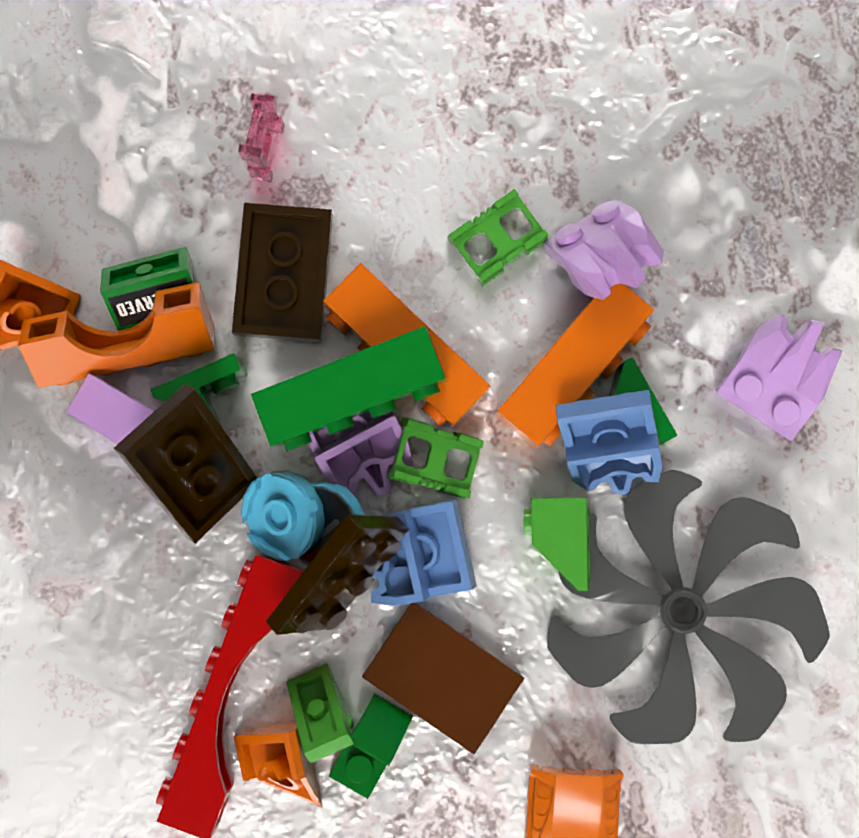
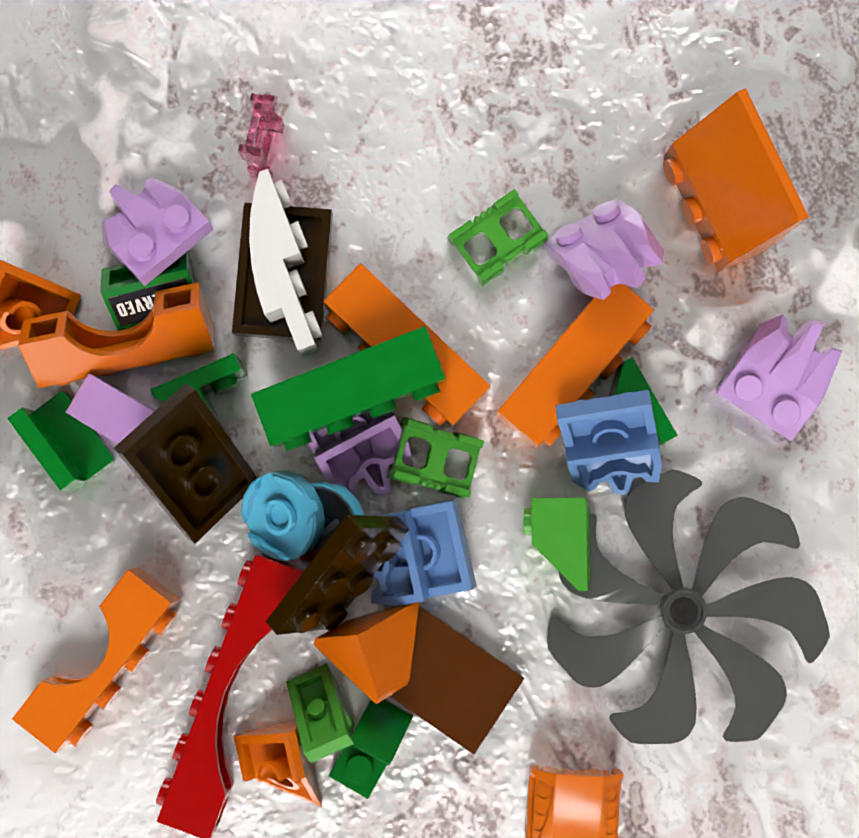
none -> green panel [7,391,116,492]
none -> orange arch [12,567,181,753]
none -> lavender plate [102,177,214,286]
none -> white slope [249,169,323,357]
none -> orange slope [313,602,420,704]
none -> orange slope [663,88,809,272]

